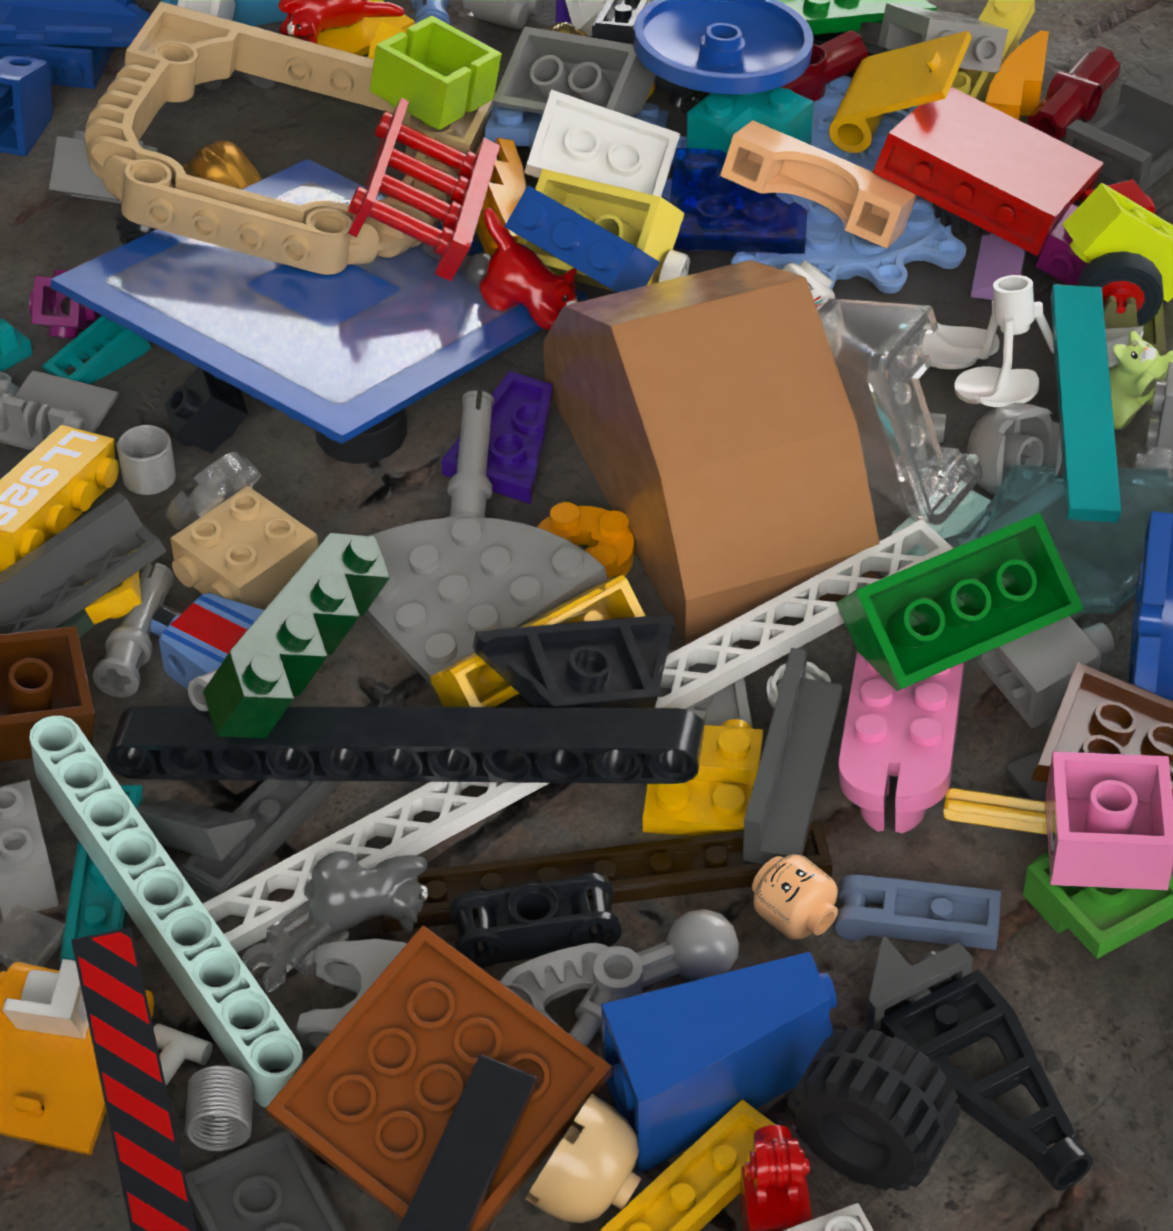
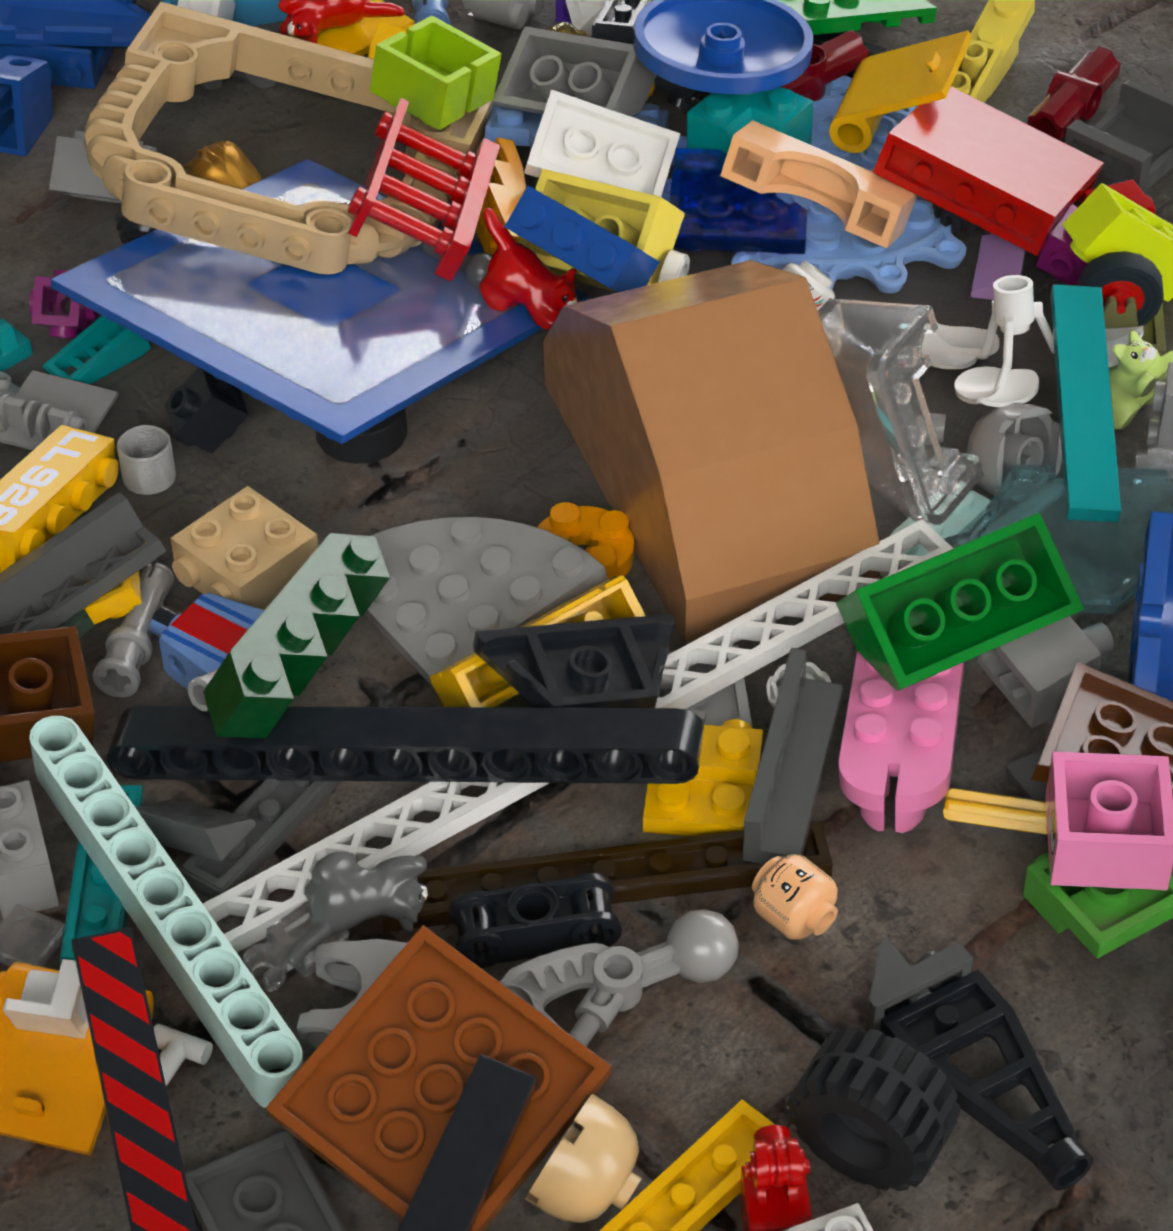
clear plate [165,452,261,532] -> none
light grey piece [184,1065,254,1152] -> none
dark purple wing [441,371,553,504] -> none
light grey pin [446,391,494,518] -> none
blue slope [601,952,837,1172] -> none
sand blue plate [835,874,1001,950] -> none
light grey panel [878,3,1008,73] -> none
light orange slope [985,30,1049,121] -> none

